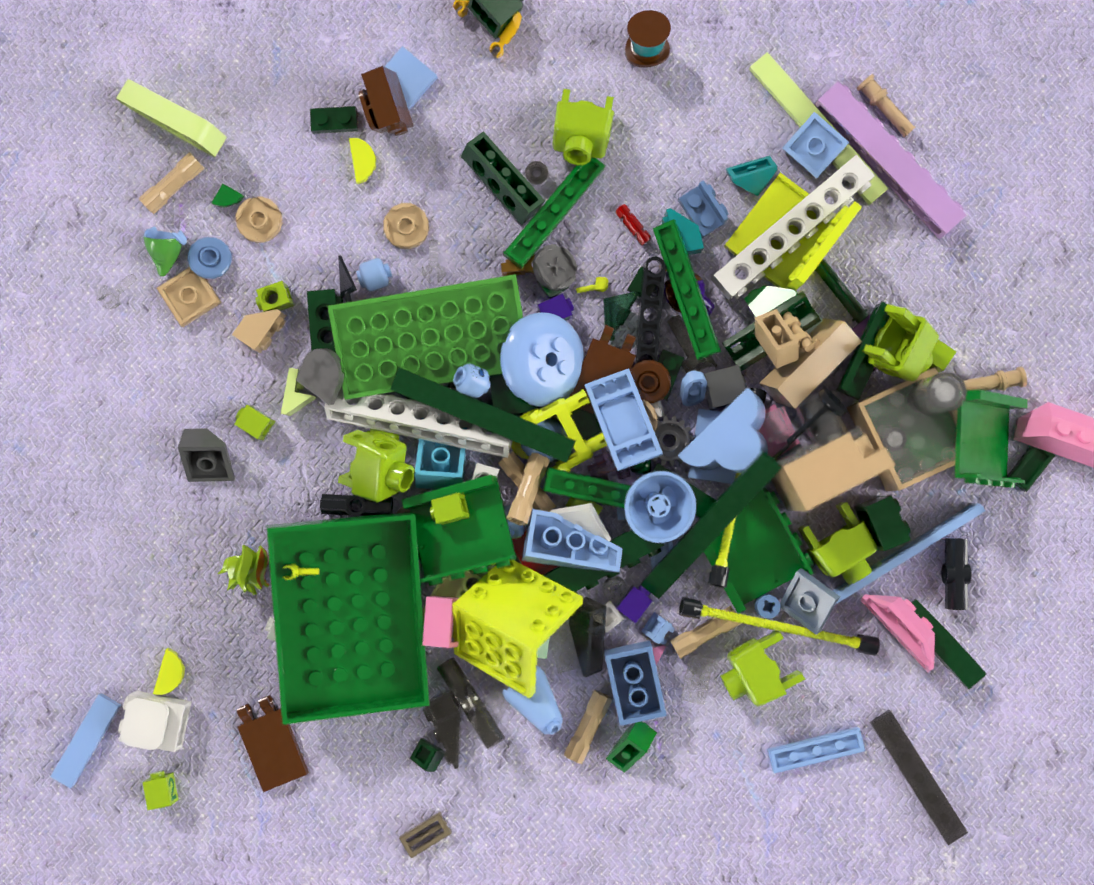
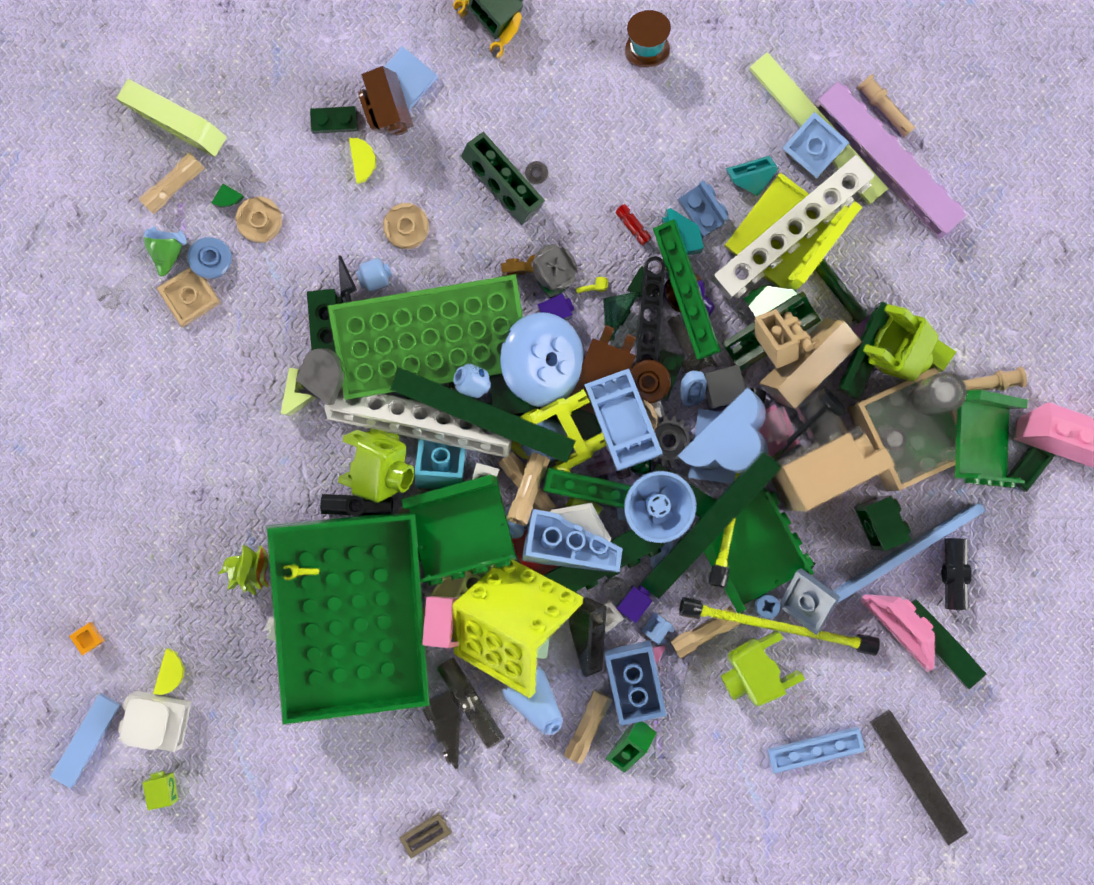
dark grey slope [178,428,235,482] -> none
tan slope [232,309,286,353] -> none
lime brick [234,405,275,440] -> none
reddish brown tile [237,694,309,792] -> none
lime brick [255,281,295,312] -> none
dark green slope [410,738,445,772] -> none
lime brick [430,493,470,525] -> none
green tile [503,157,606,270] -> none
lime piece [552,89,614,165] -> none
lime piece [798,502,877,585] -> none
none -> light orange tile [69,622,105,656]

